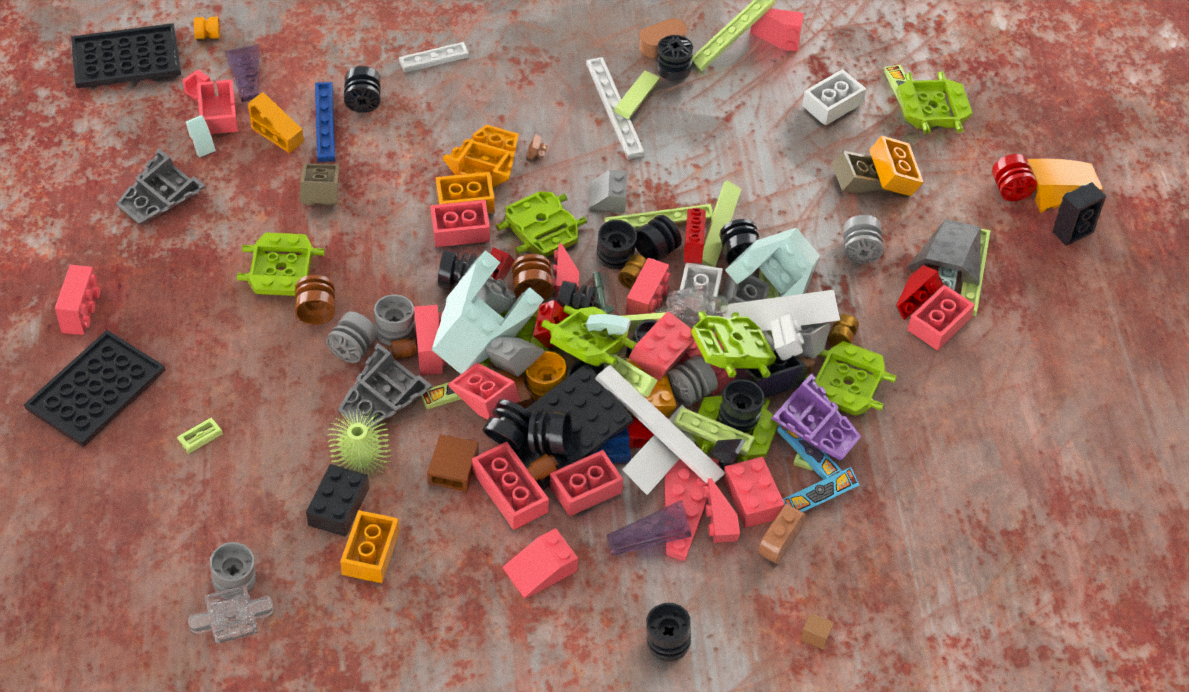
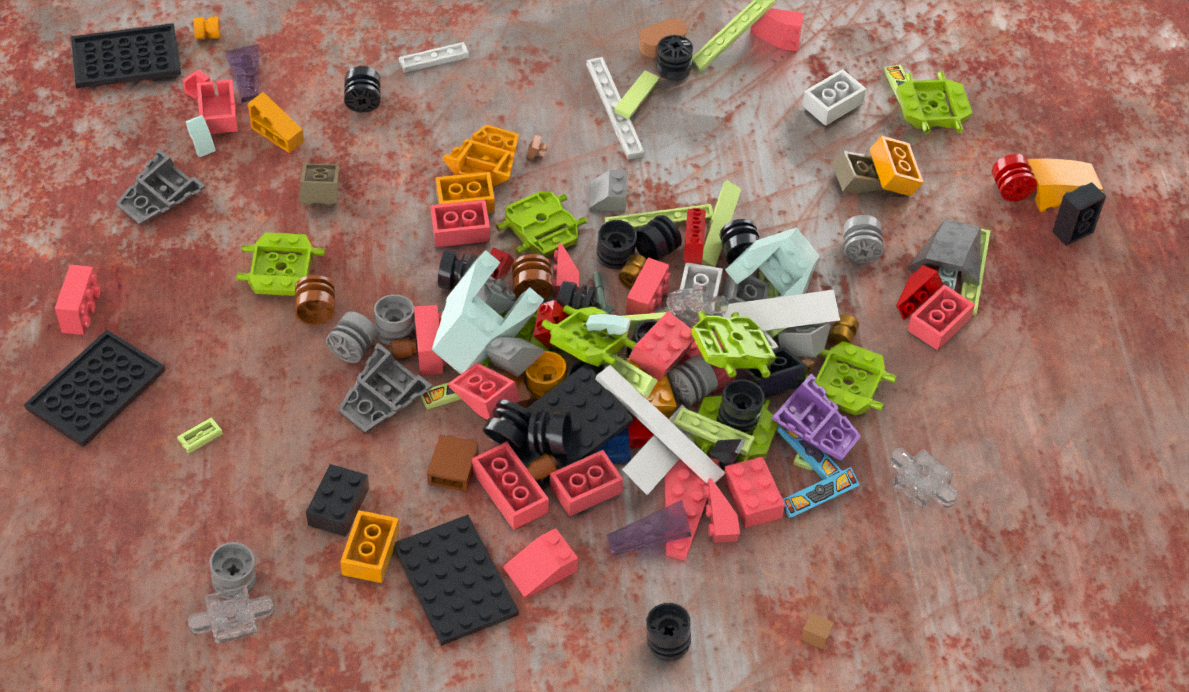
blue tile [315,82,335,162] -> none
yellowish green piece [327,409,392,481] -> none
nougat brick [758,504,806,564] -> none
white brick [770,314,805,360] -> none
none -> black plate [394,515,519,646]
none -> clear brick [890,448,958,509]

